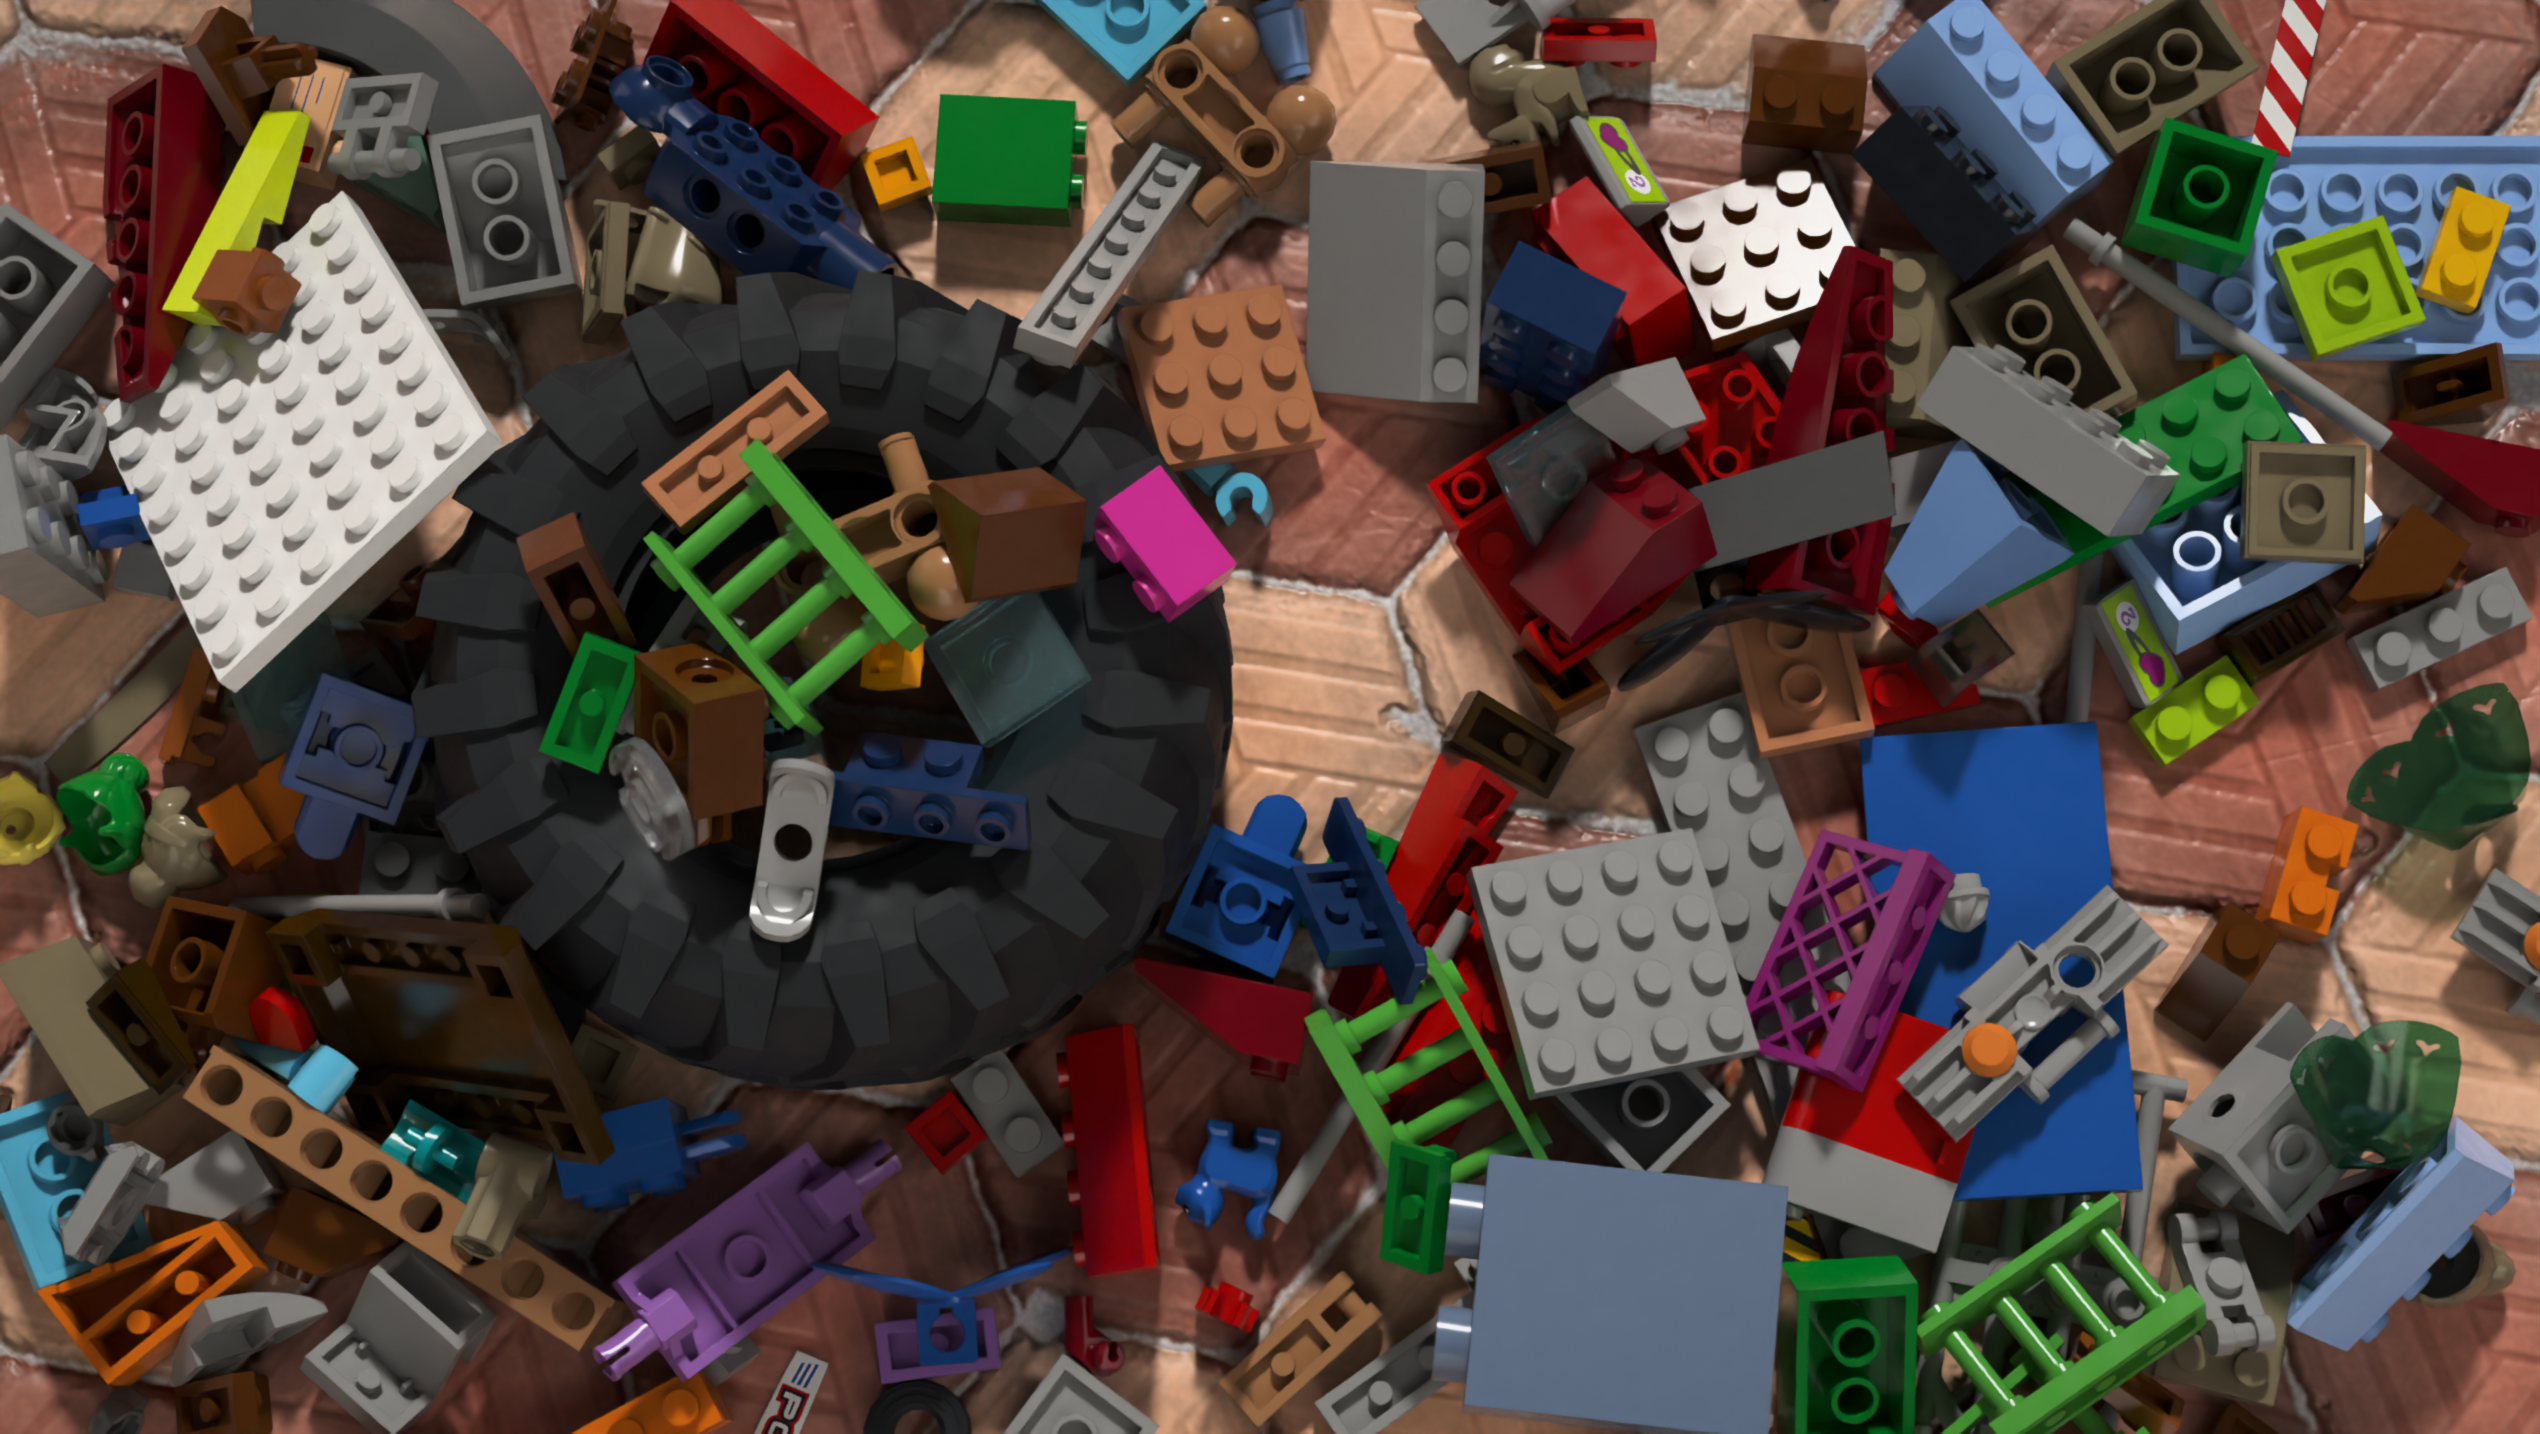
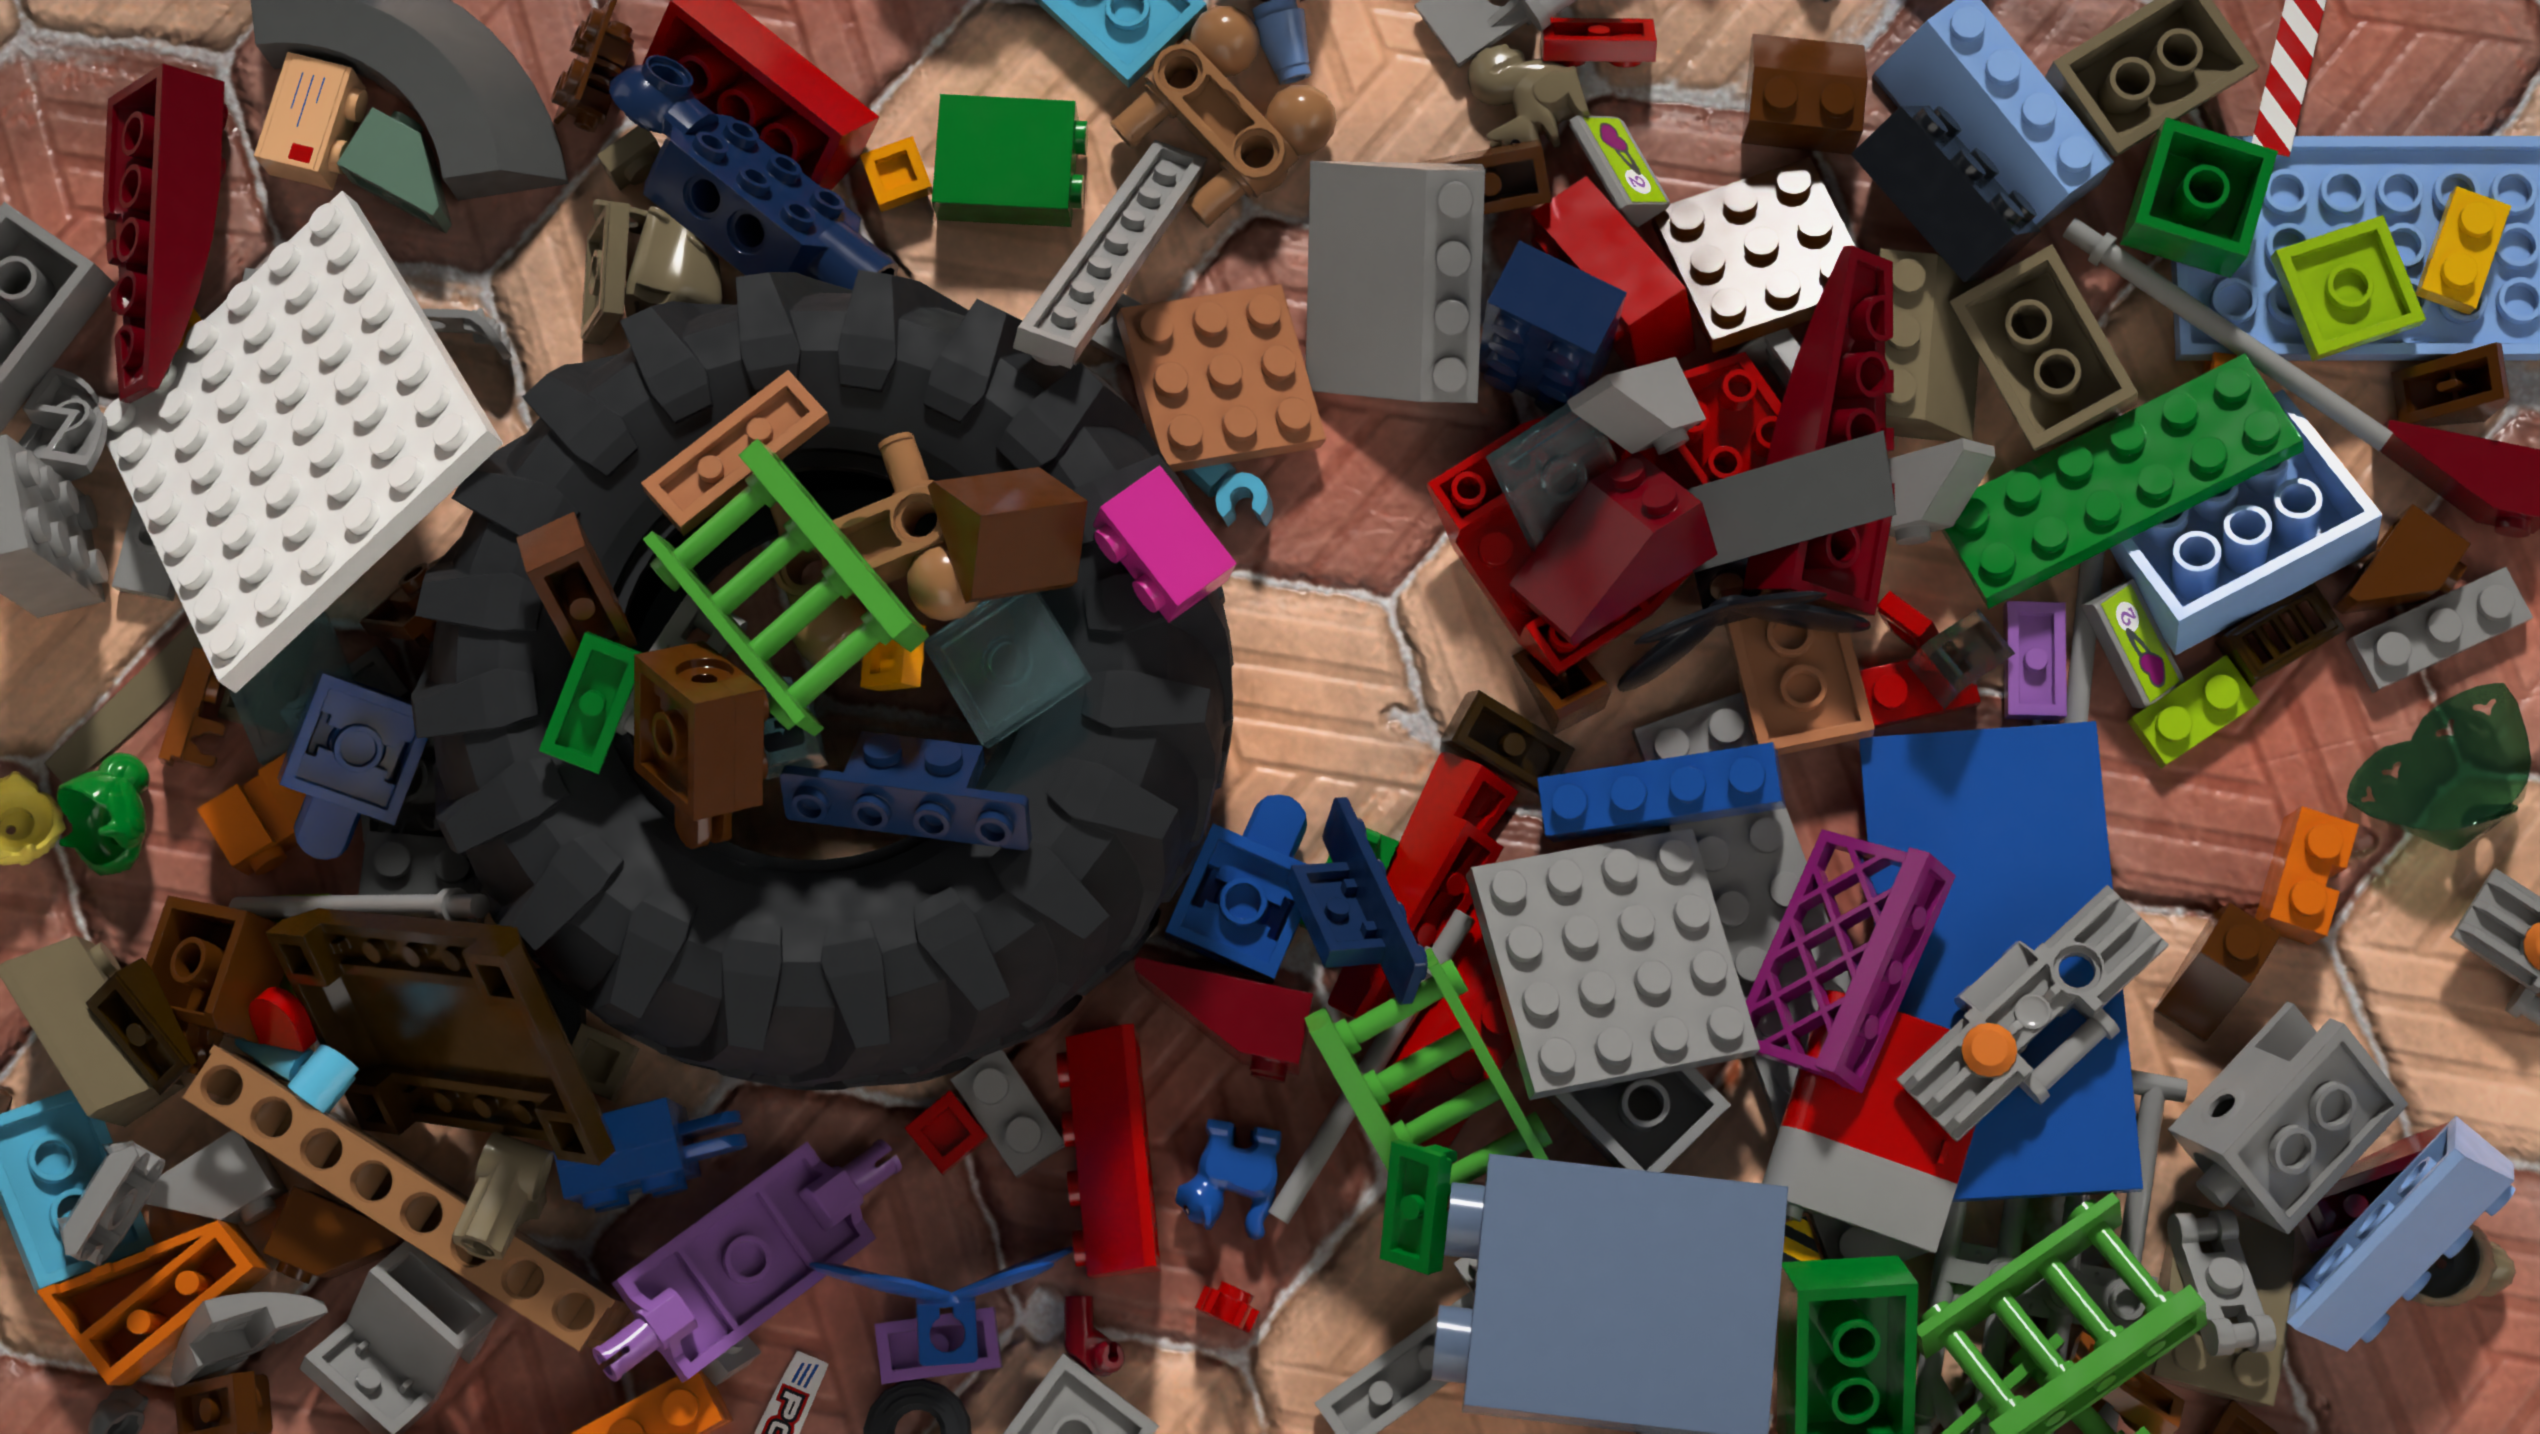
dark grey piece [47,1089,105,1163] -> none
blue bracket [77,485,151,550] -> none
dark tan piece [128,786,227,909] -> none
neon yellow slope [162,111,311,326] -> none
reddish brown piece [182,6,319,147] -> none
dark orange brick [192,247,302,336] -> none
light grey plate [327,72,439,180] -> none
teal hips [381,1099,486,1203] -> none
light grey slope [427,114,584,311] -> none
clear tile [609,736,695,861] -> none
light grey piece [749,758,835,942] -> none
medium nougat plate [1219,1270,1383,1428] -> none
medium blue slope [1884,438,2075,628] -> none
light grey brick [1915,343,2181,537] -> none
light grey plate [1938,873,1991,933] -> none
dark tan plate [2240,441,2366,565] -> none
clear green piece [2290,1020,2461,1169] -> none
none -> blue brick [1537,742,1786,843]
none -> medium lavender plate [2003,601,2067,721]

